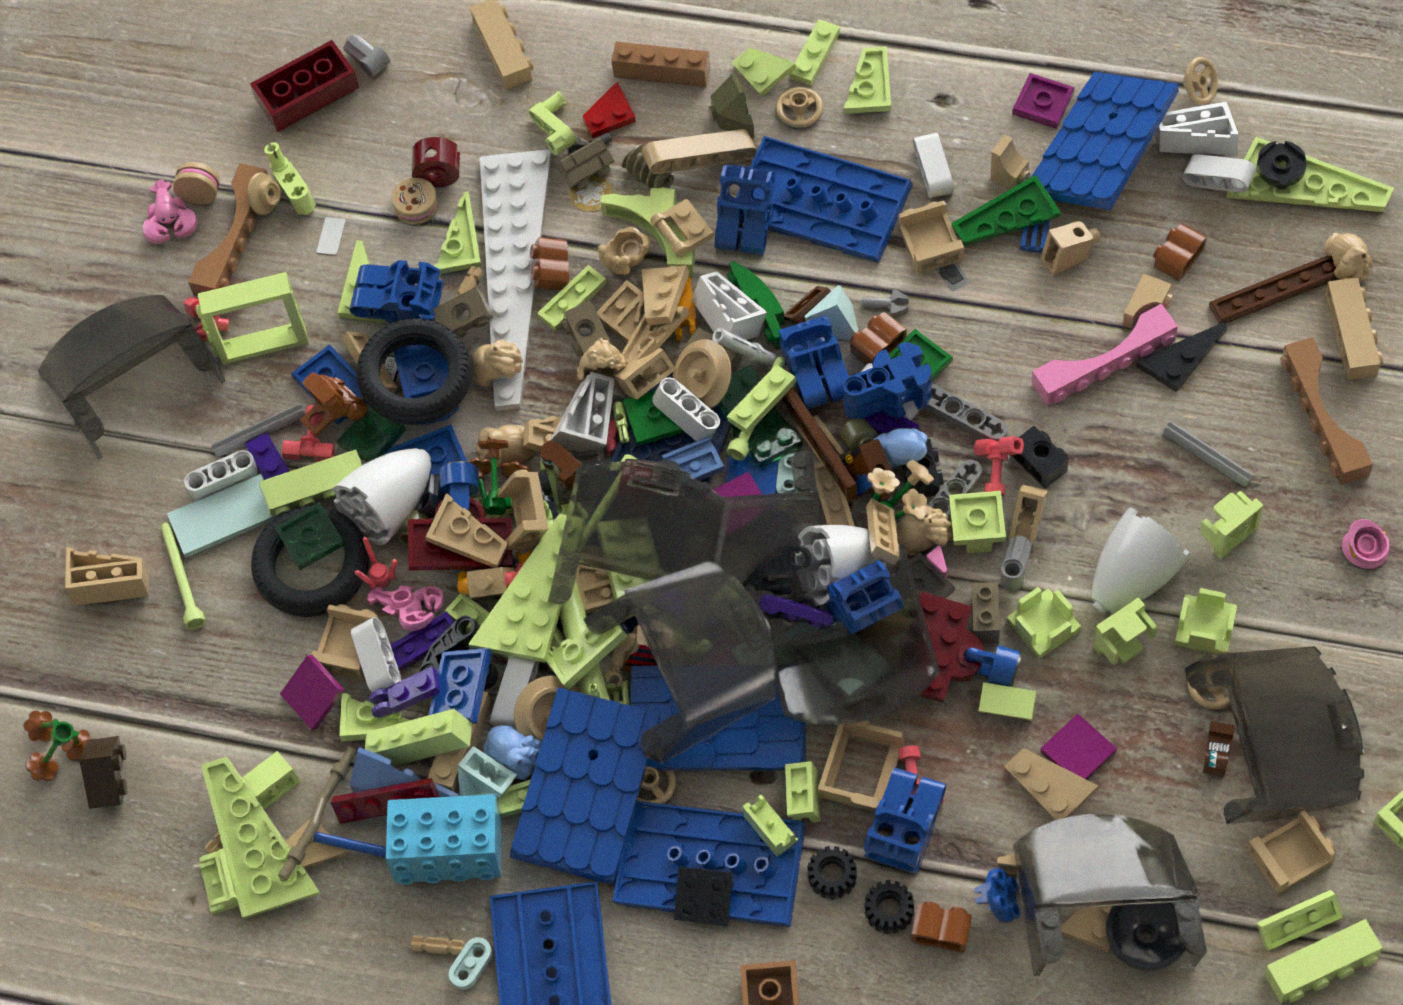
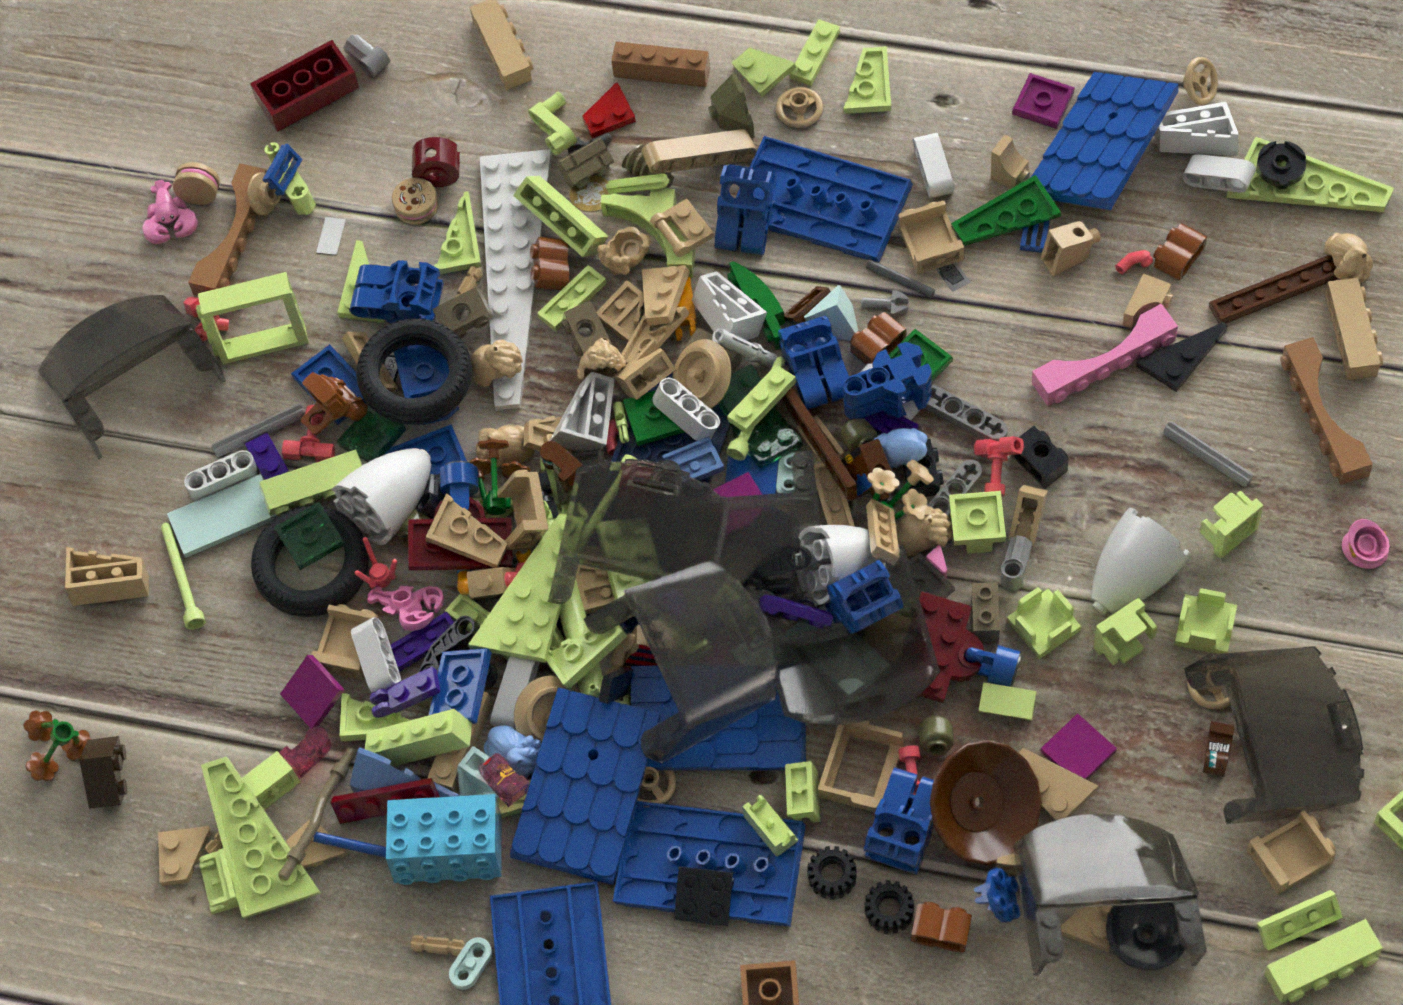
none -> tan wing [158,826,211,886]
none -> blue tile [262,143,303,196]
none -> clear pink leg [279,727,332,778]
none -> clear pink leg [478,753,529,807]
none -> yellowish green brick [513,176,609,257]
none -> black tile [599,666,633,704]
none -> yellowish green axle [606,173,670,194]
none -> dark grey bar [866,259,935,298]
none -> olive head [918,715,954,756]
none -> reddish brown dish [929,740,1042,866]
none -> coral arm [1115,250,1153,274]

